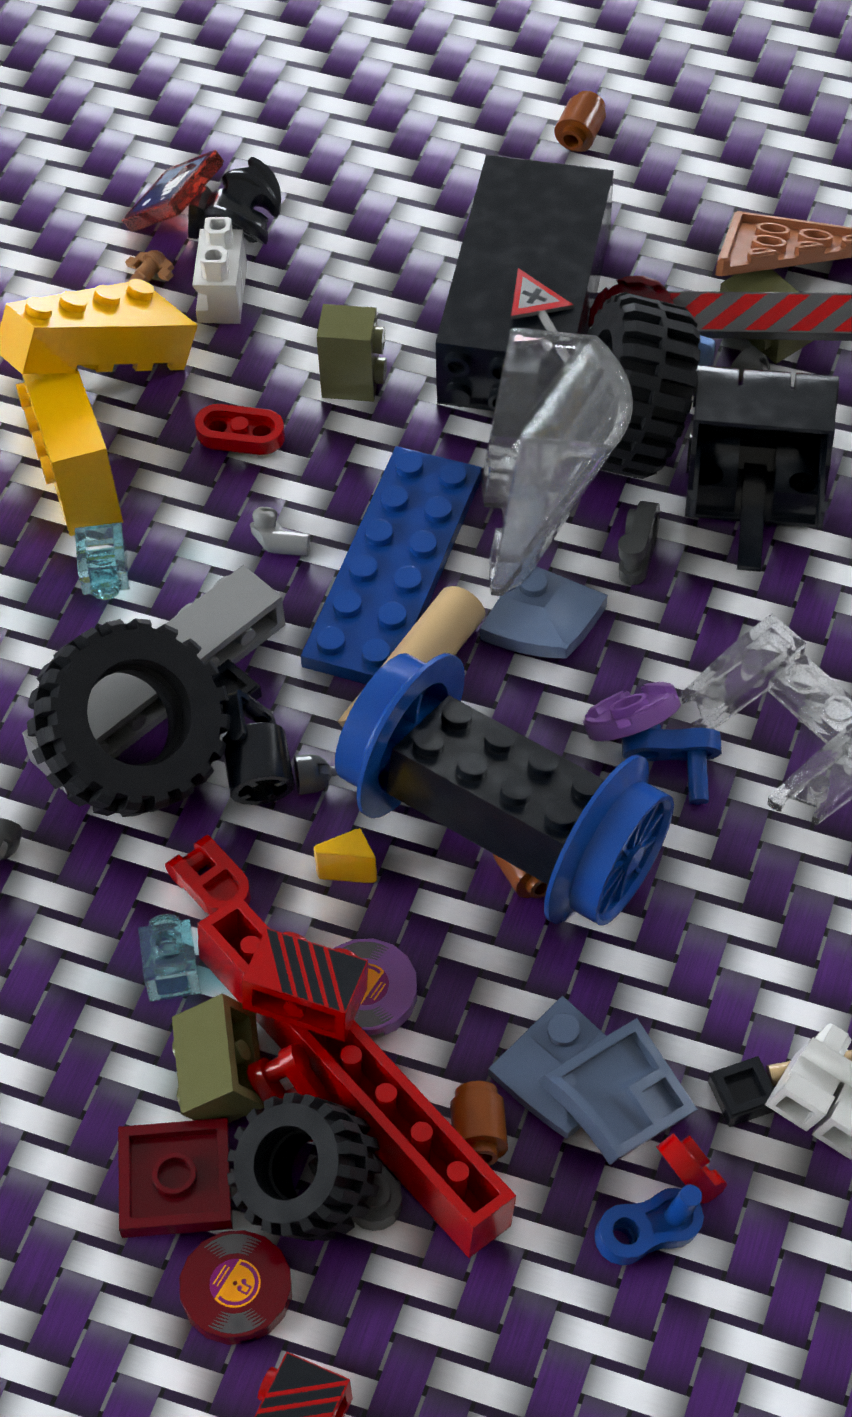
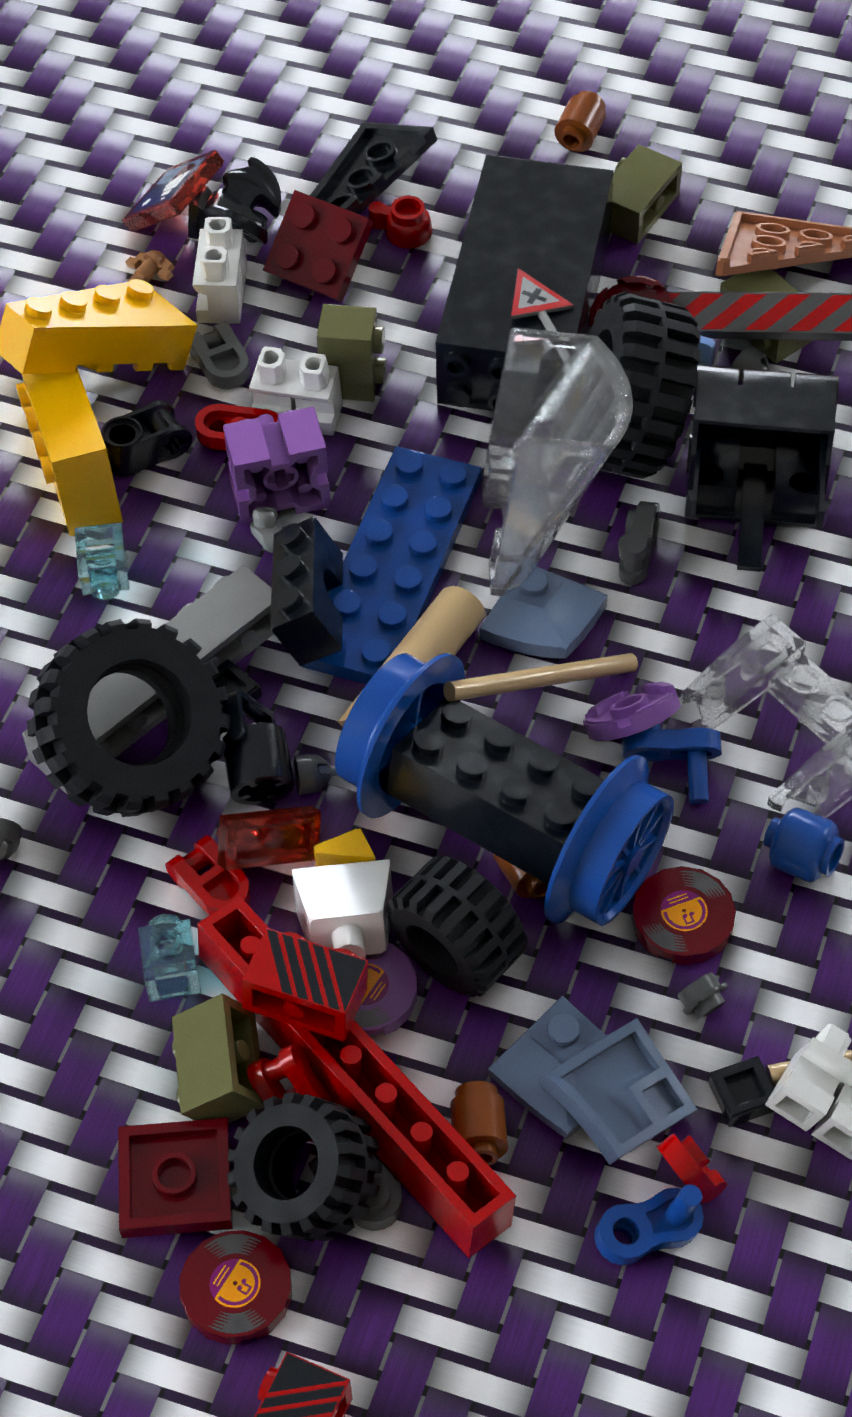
none -> black piece [101,400,193,477]
none -> dark grey plate [190,321,250,389]
none -> clear red tile [216,806,321,870]
none -> medium lavender brick [223,406,331,526]
none -> white hips [249,346,343,436]
none -> dark red plate [263,190,374,302]
none -> black arch [270,516,343,667]
none -> white torso [292,859,393,959]
none -> black wing [310,122,437,214]
none -> red piece [369,195,432,249]
none -> black tyre [386,856,528,997]
none -> tan axle [443,653,638,702]
none -> olive brick [610,144,682,244]
none -> dark red tile [631,866,736,965]
none -> dark grey plate [677,972,728,1019]
none -> blue head [764,807,845,883]

